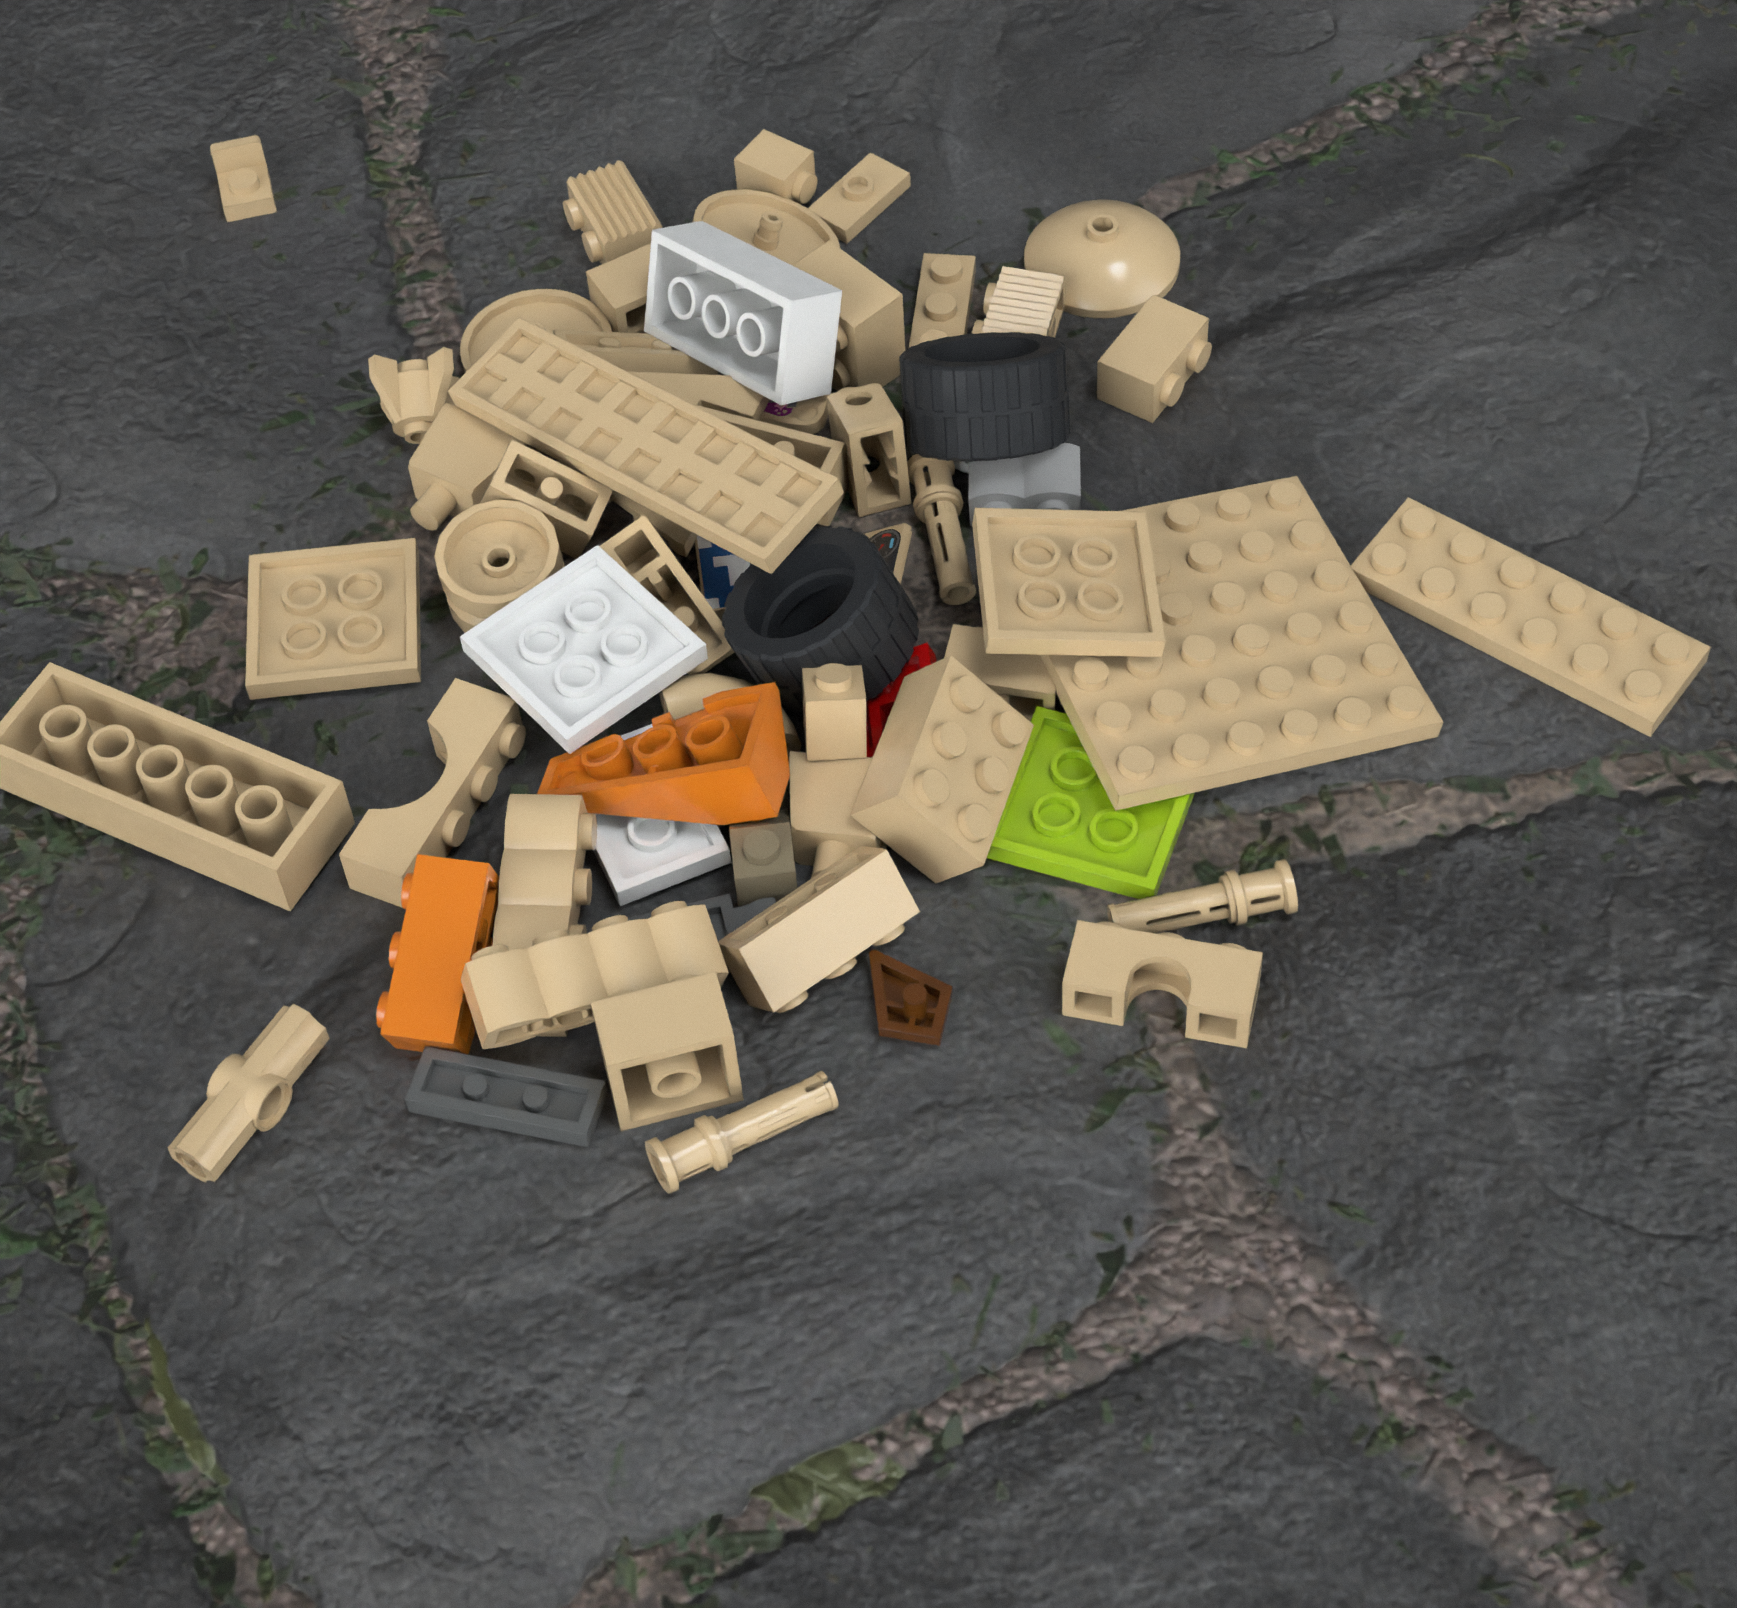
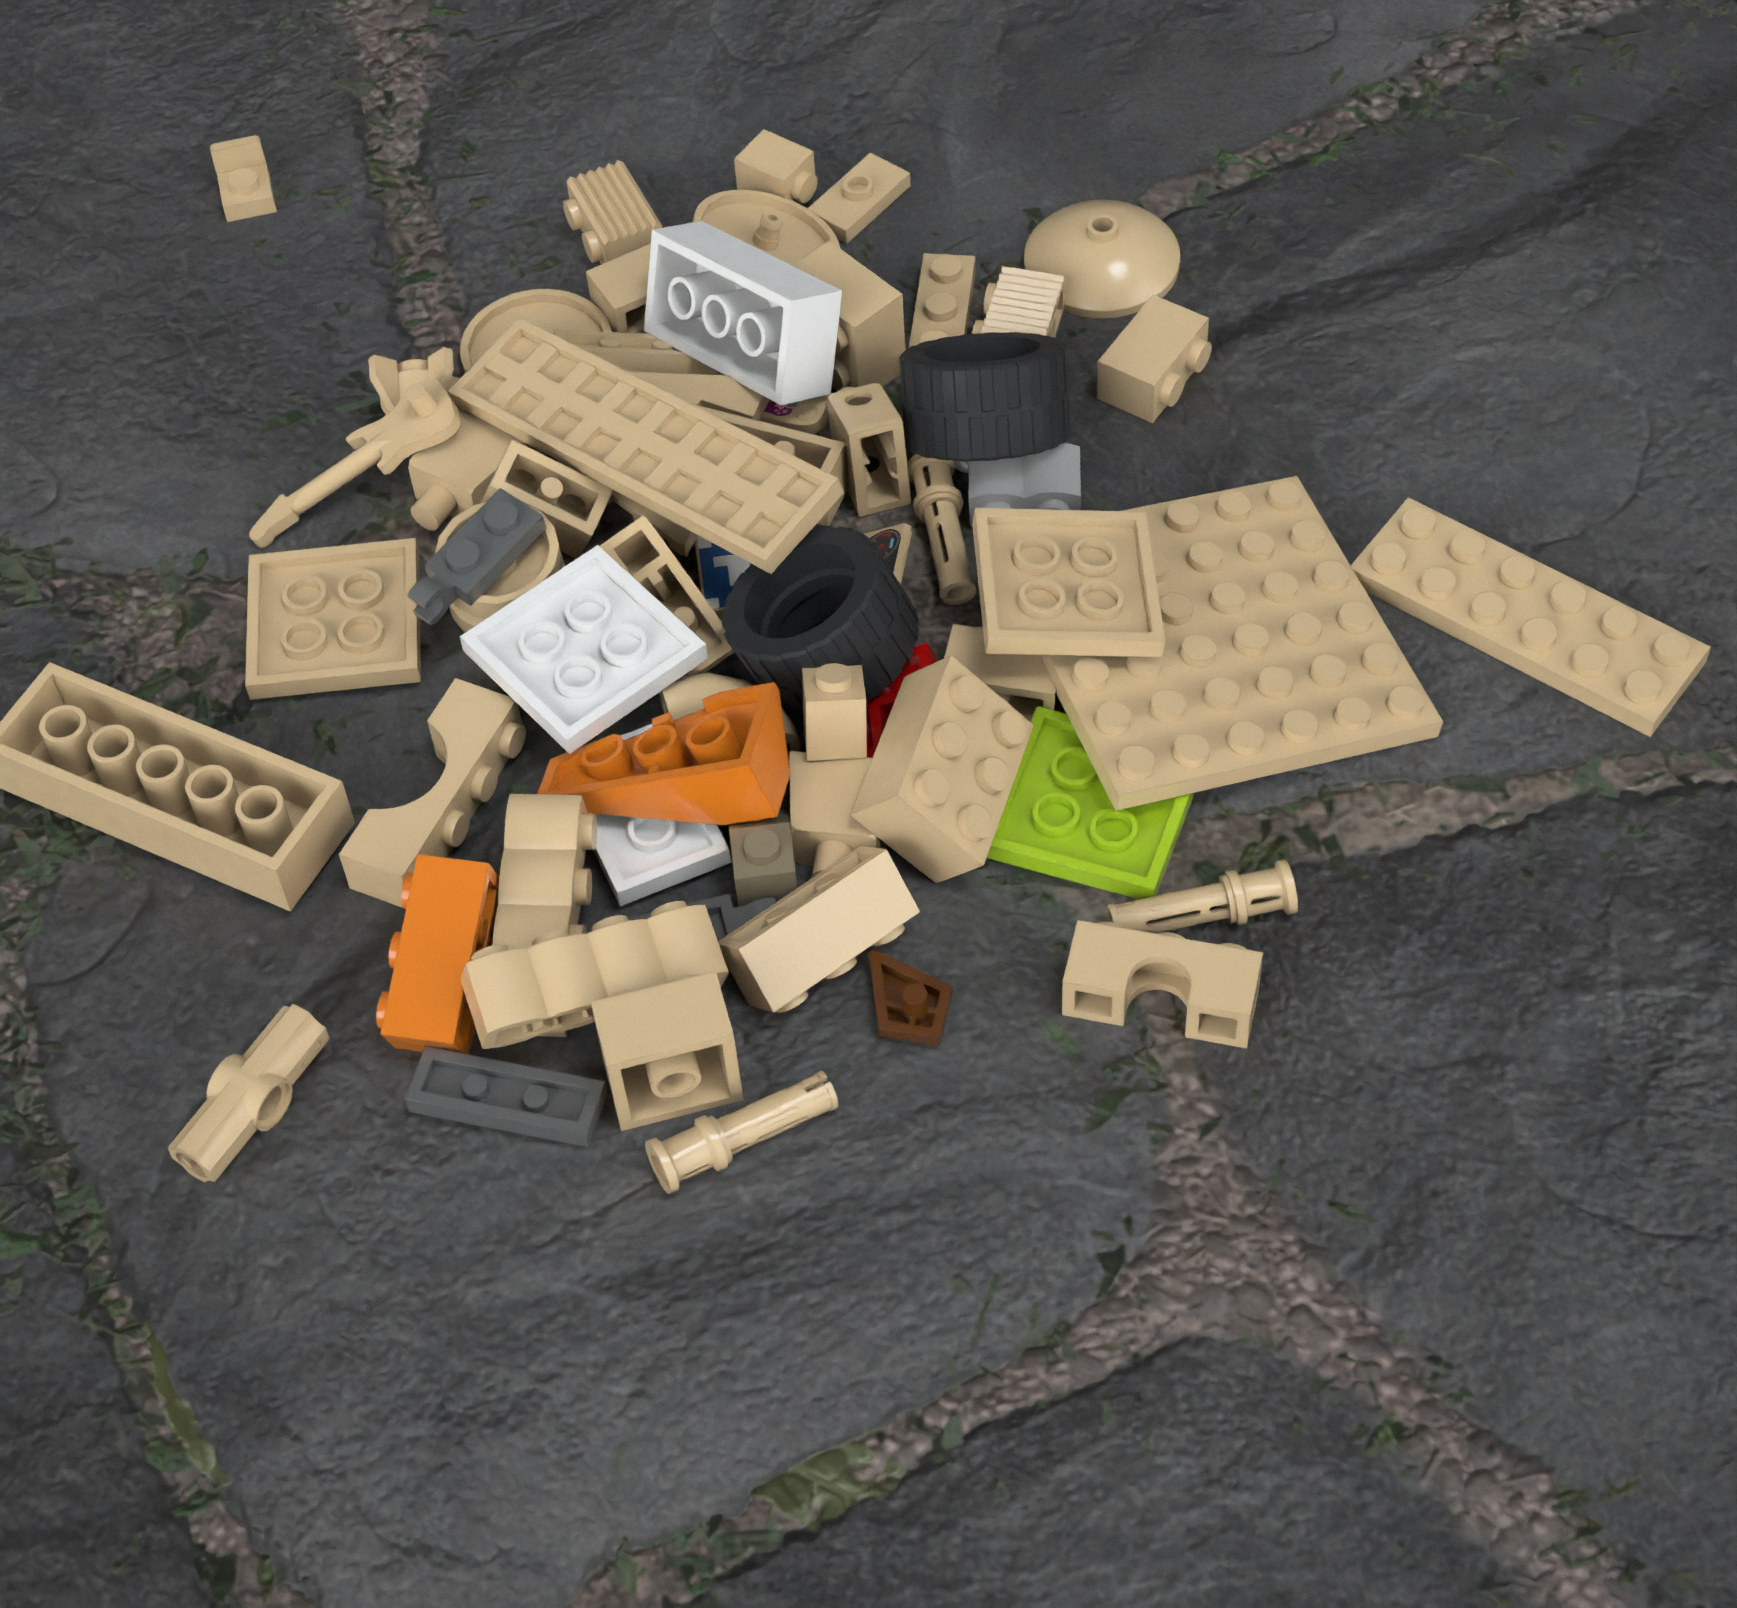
none -> tan piece [249,378,461,548]
none -> dark grey plate [407,488,546,626]

